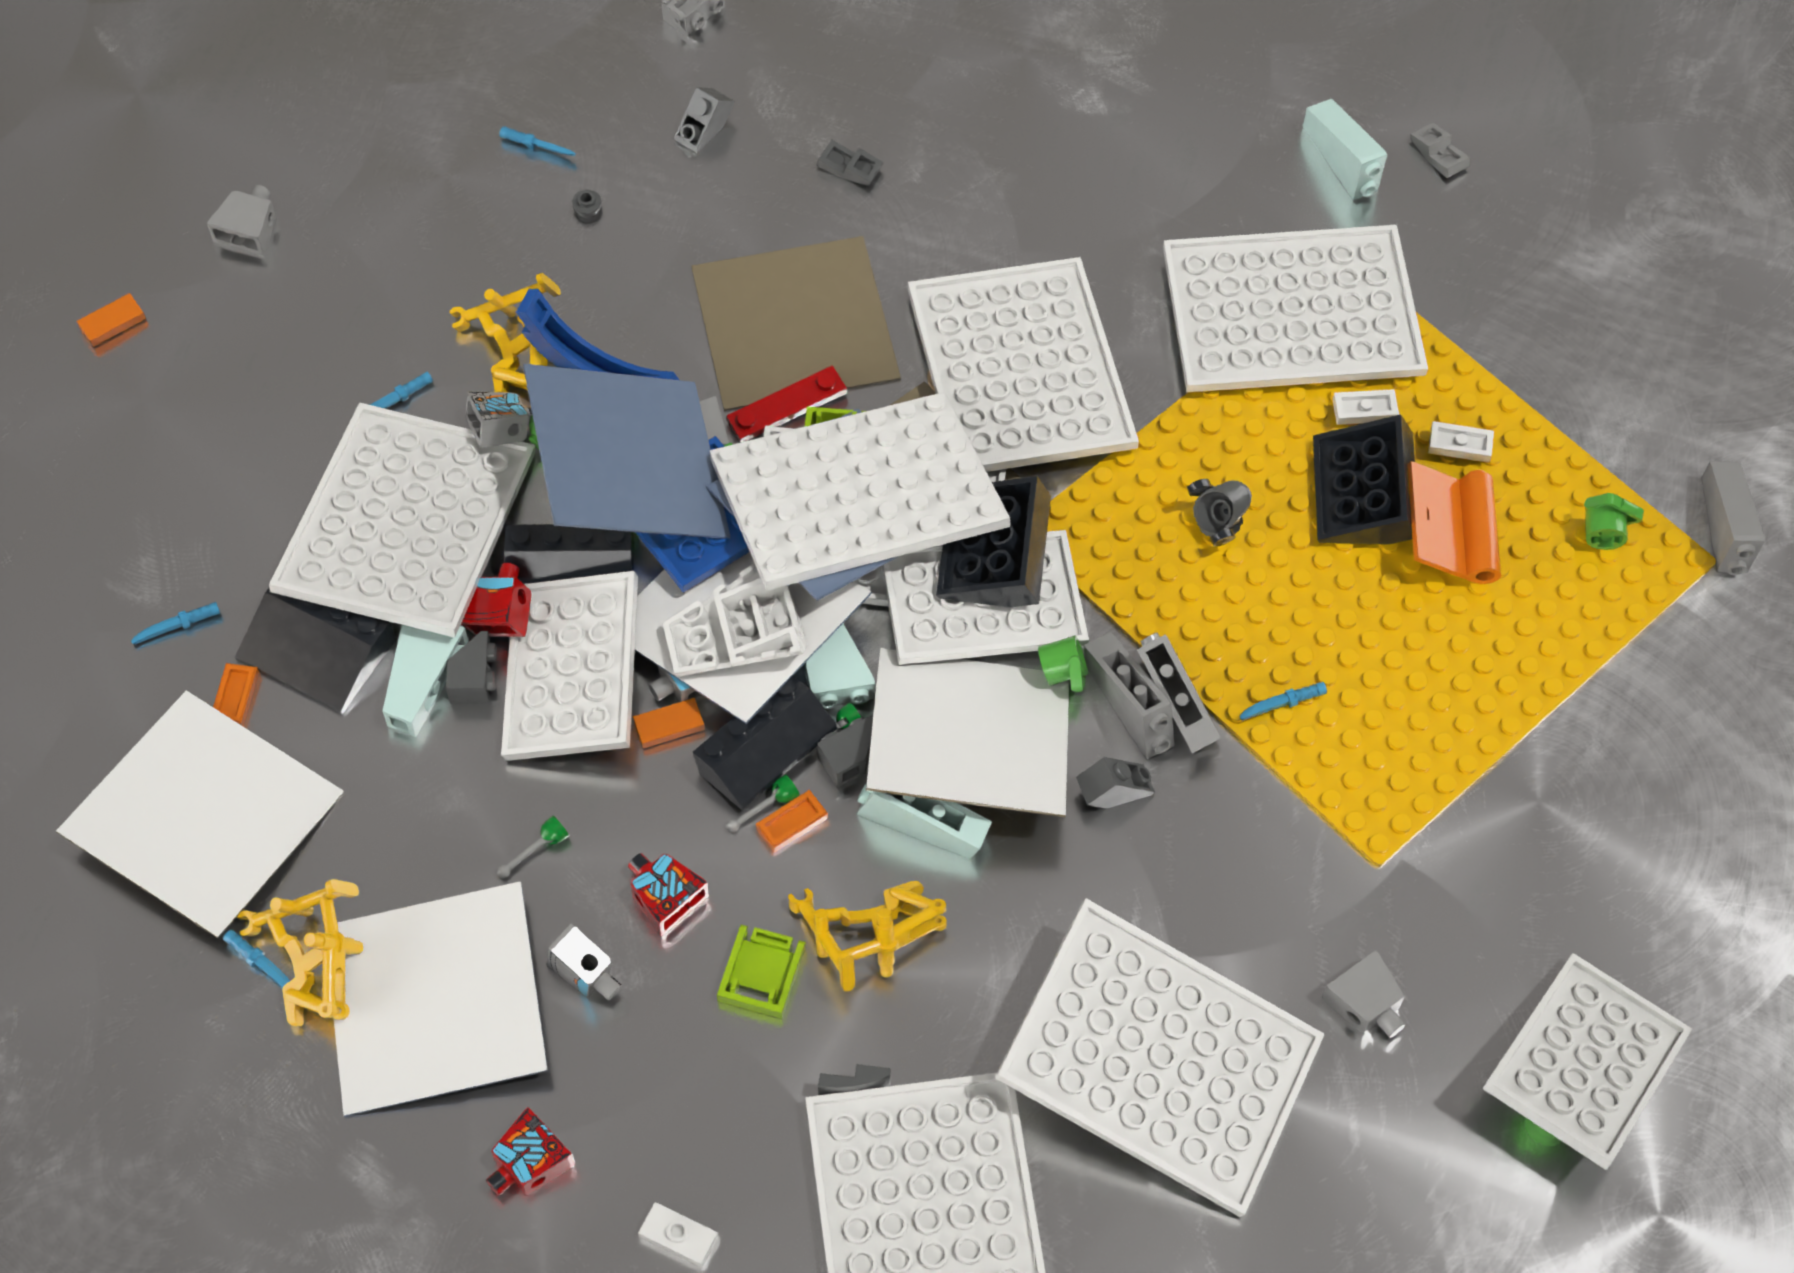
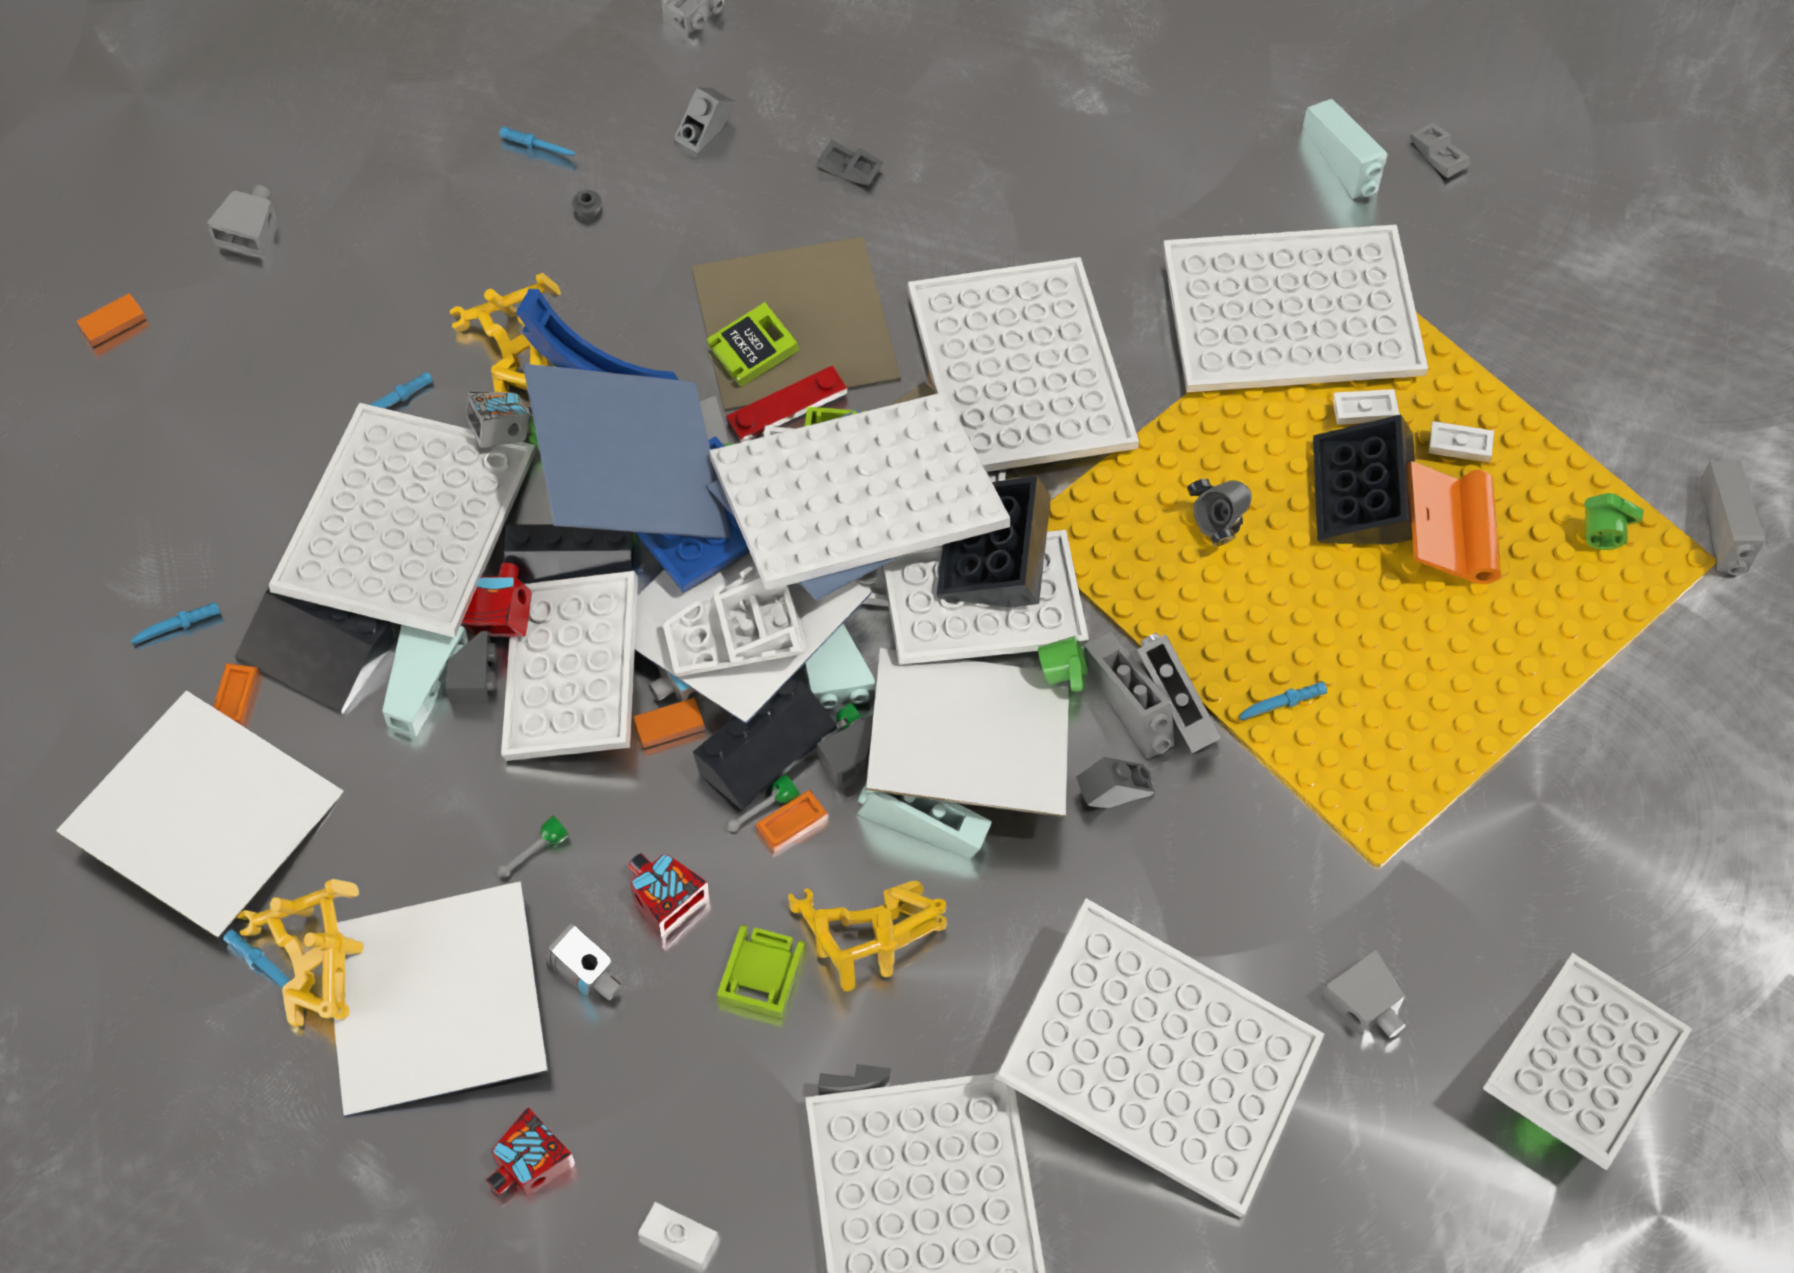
none -> lime container [706,302,799,387]

